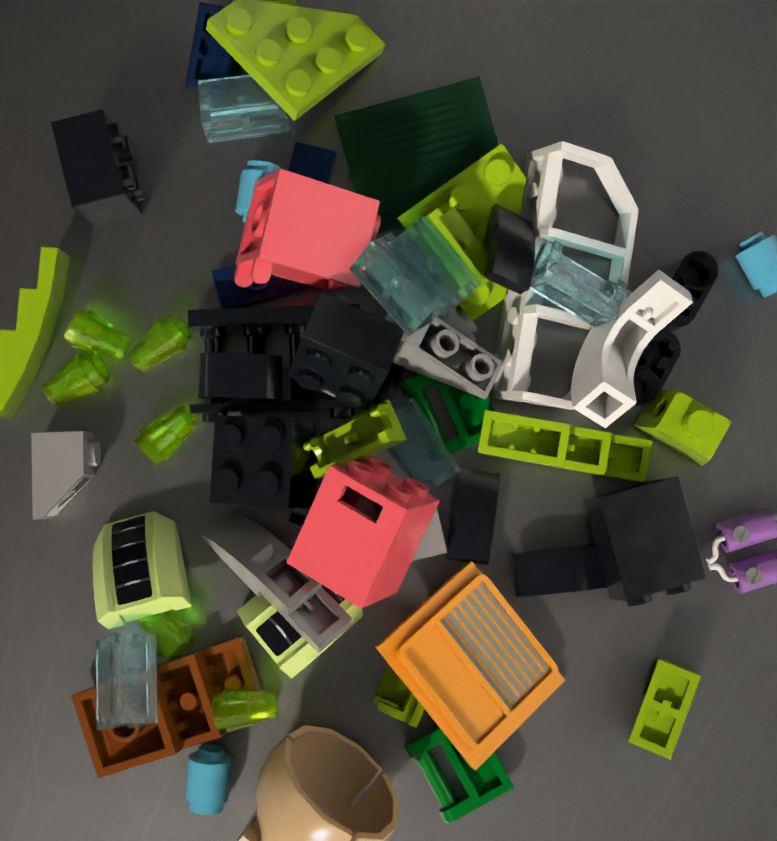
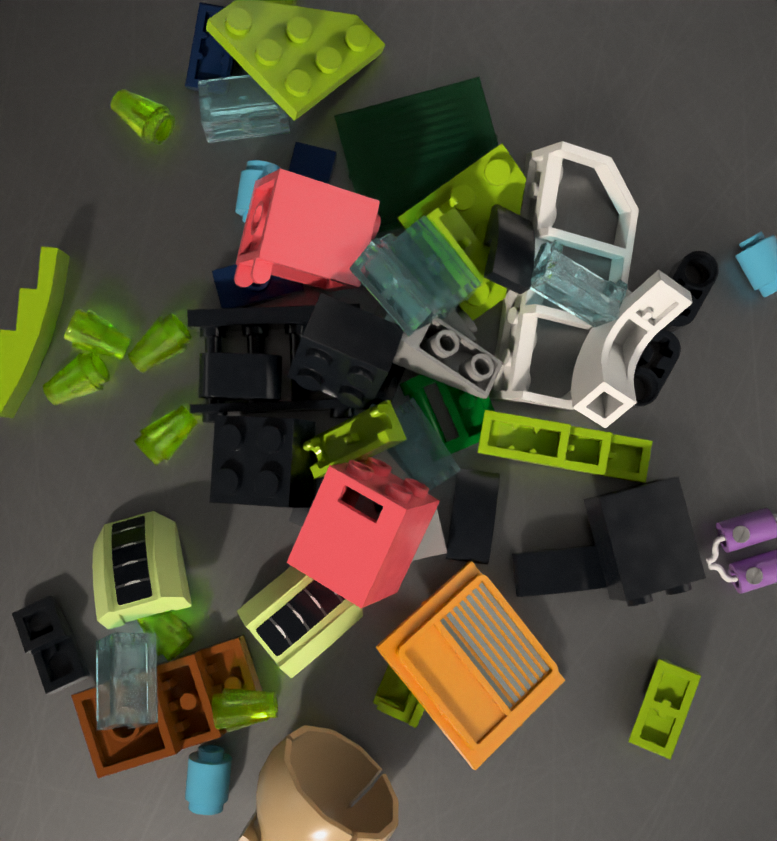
light grey slope [31,431,101,520] -> none
black brick [51,109,145,227] -> none
light grey slope [201,508,352,654] -> none
green plate [404,726,514,823] -> none
lime torso [632,390,732,466] -> none
none -> black slope [12,595,91,695]
none -> clear neon green cone [111,89,175,145]

